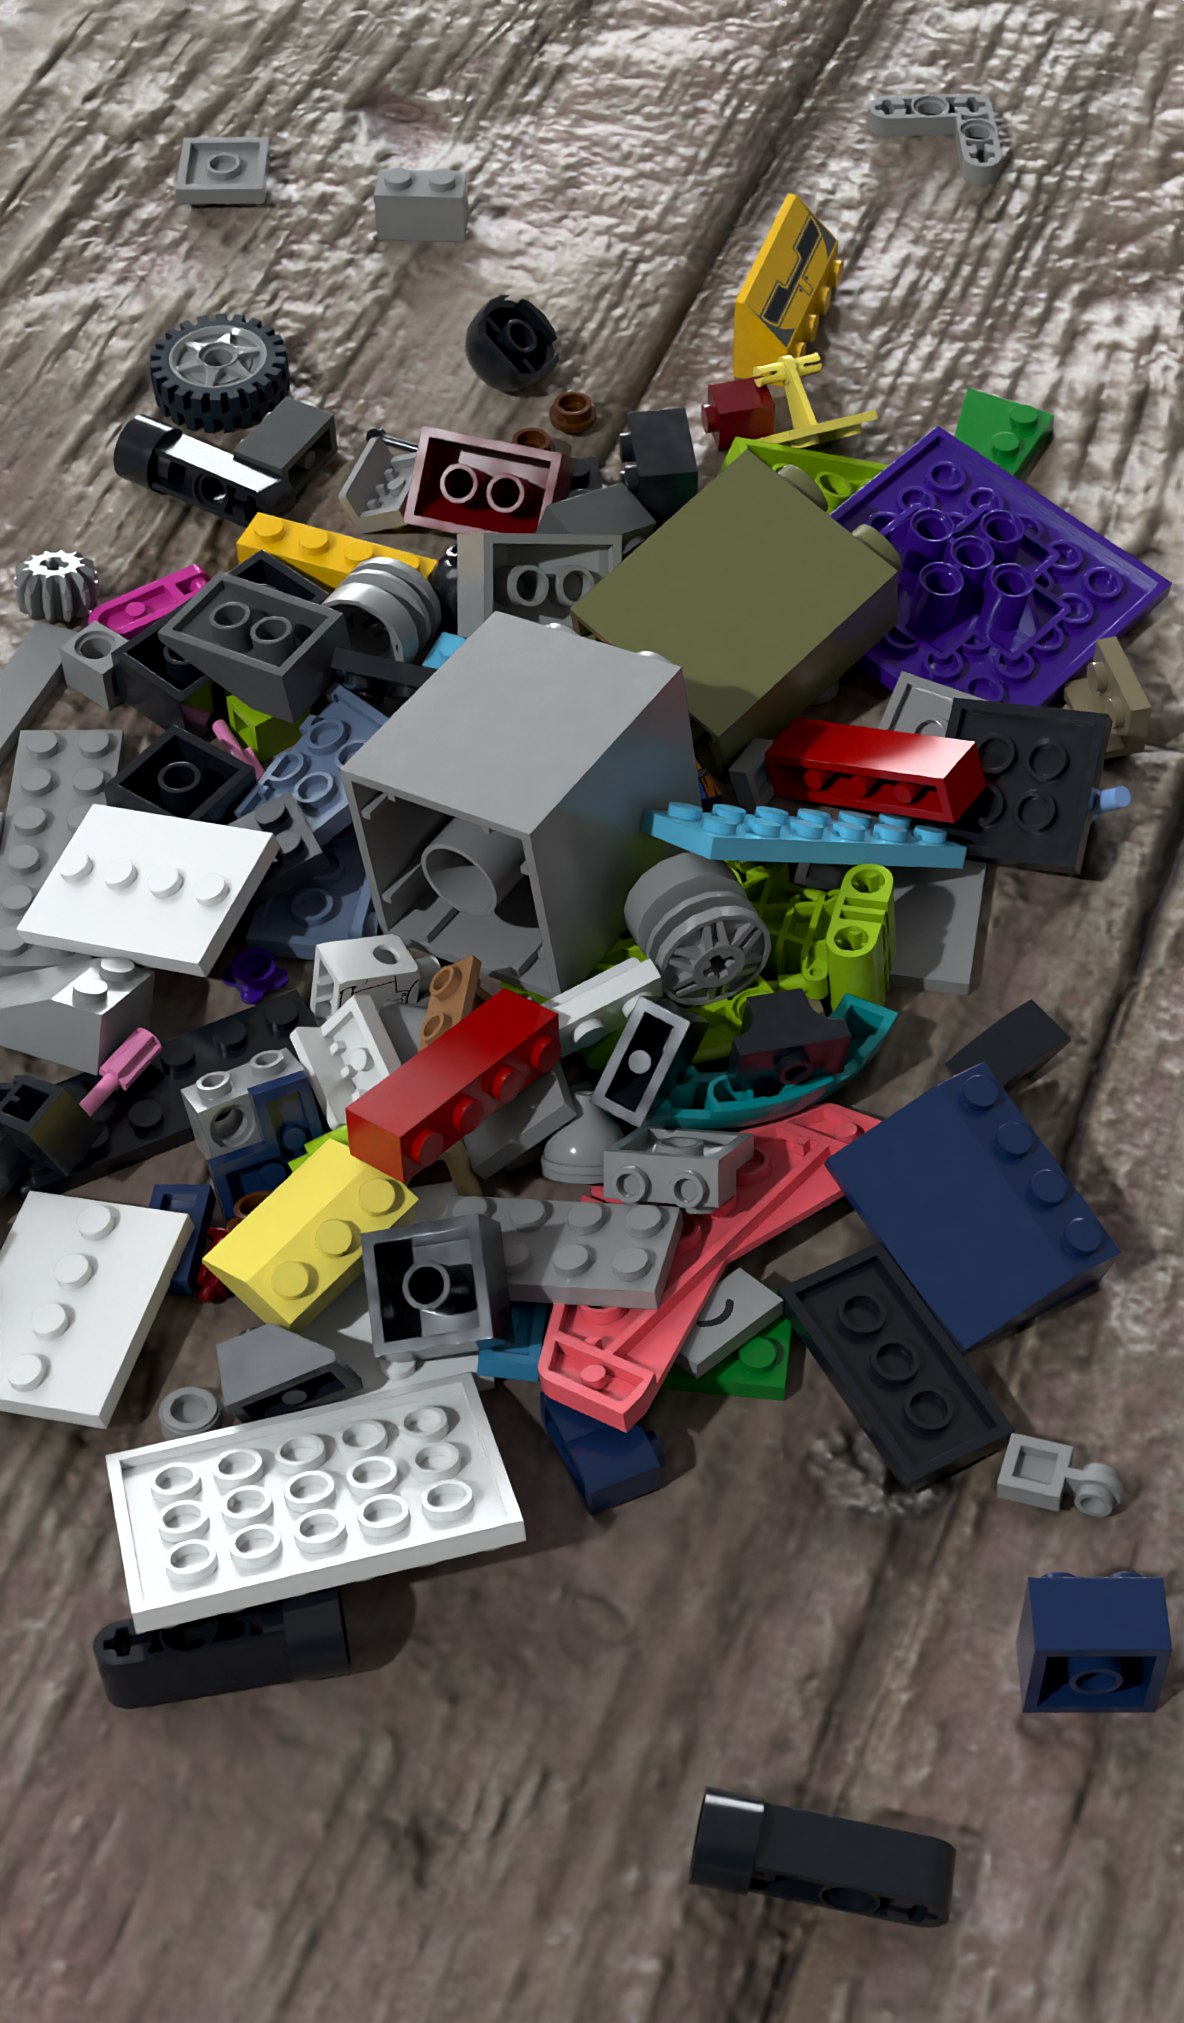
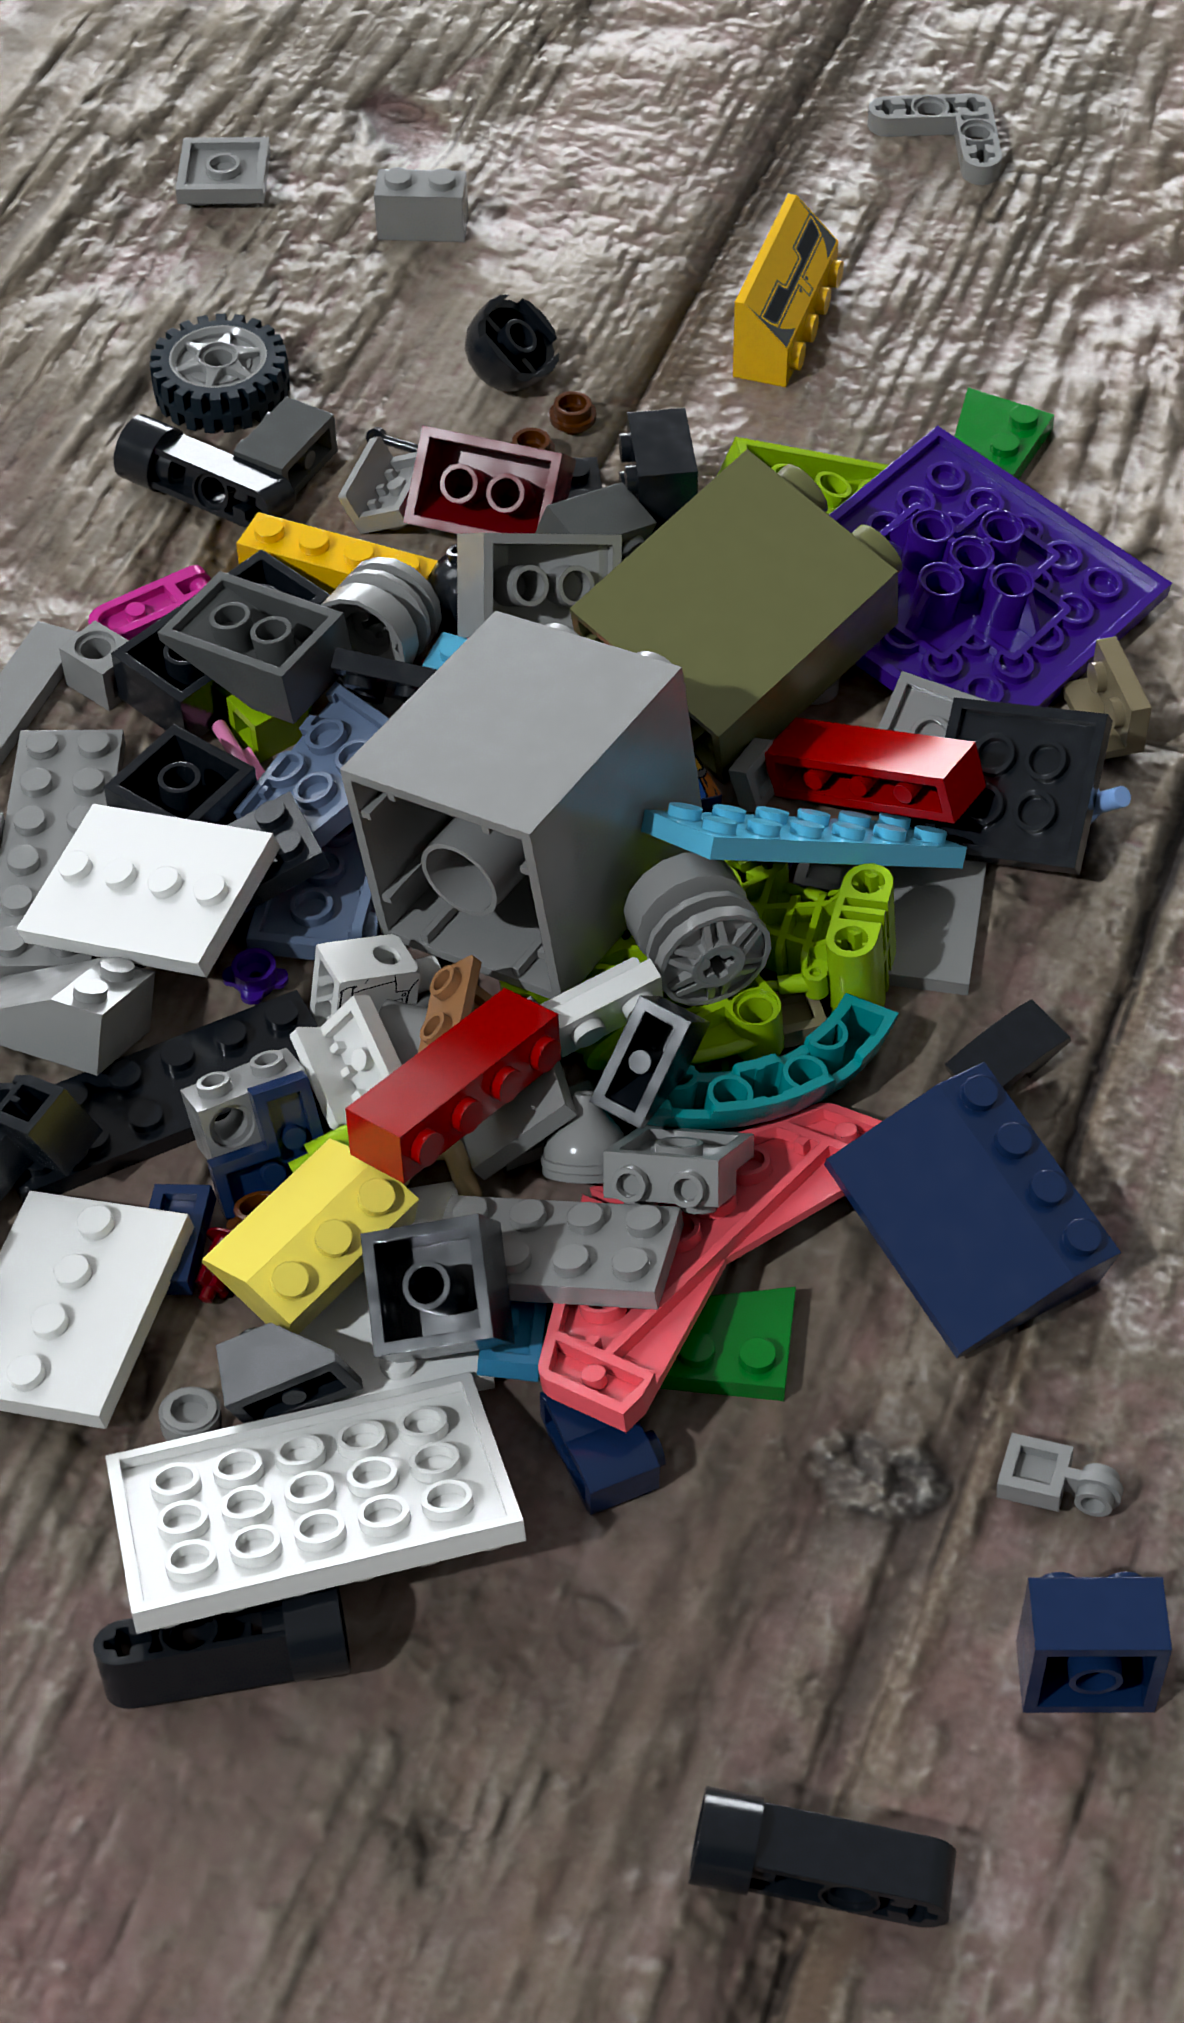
light grey gear [14,549,99,623] -> none
bright pink axle [79,1028,162,1117] -> none
light grey tile [674,1267,783,1379] -> none
dark red brick [701,376,775,451] -> none
black brick [726,988,852,1092] -> none
light yellow plate [753,353,878,448] -> none
black plate [777,1242,1015,1494] -> none

